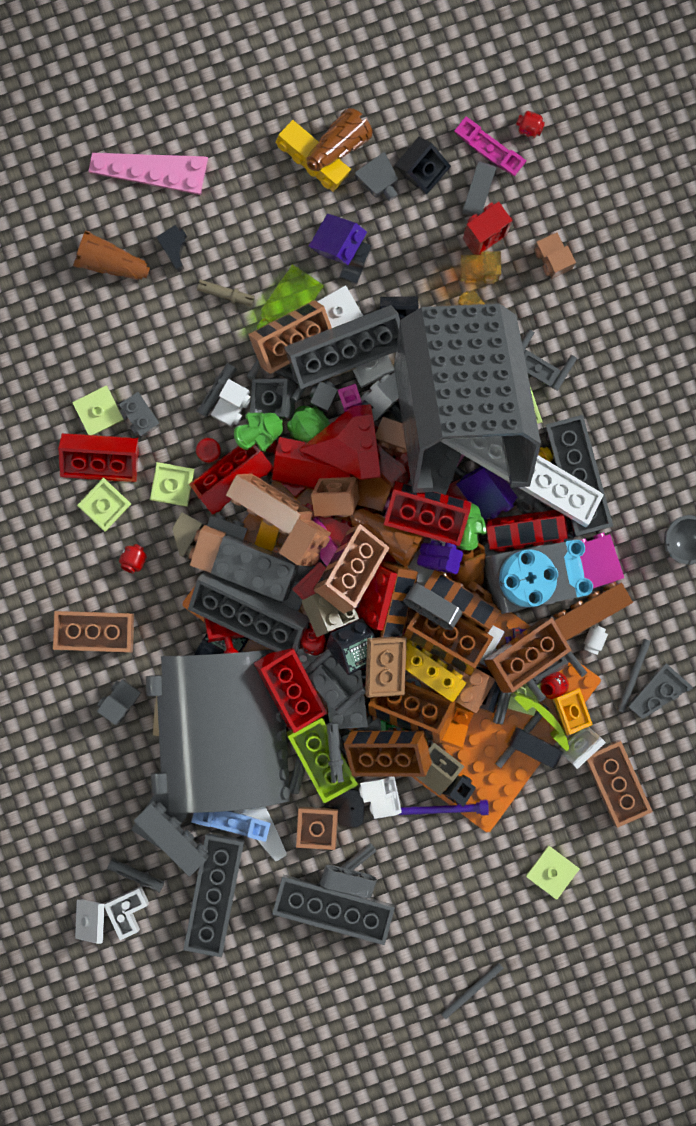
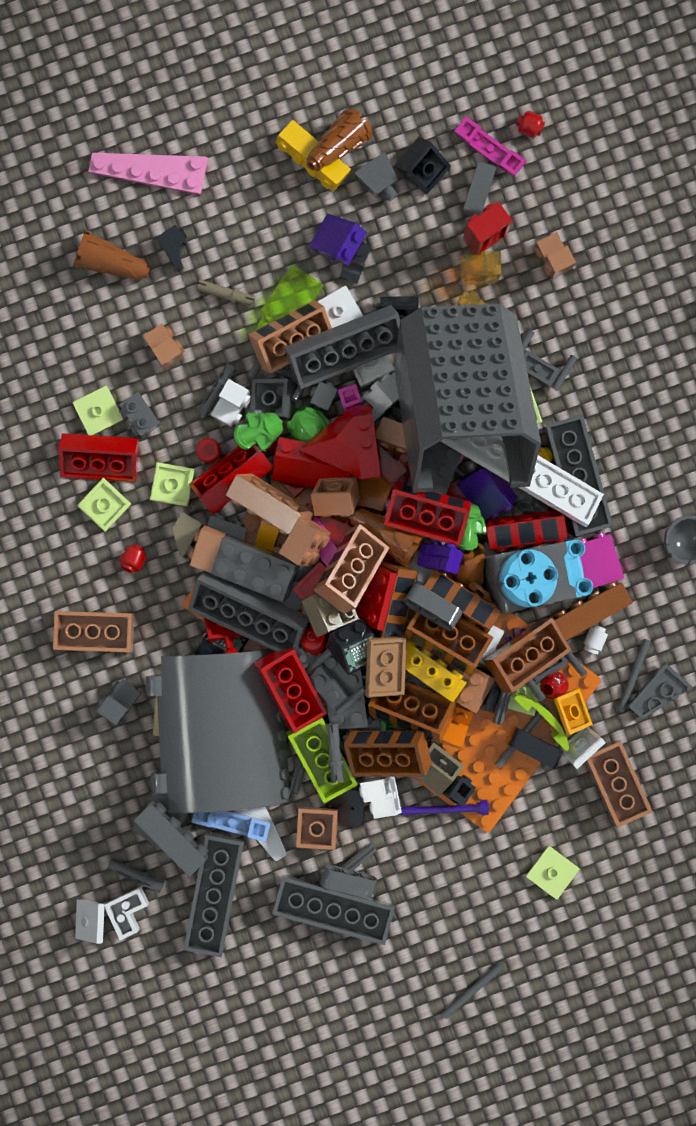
none -> nougat brick [143,324,185,370]

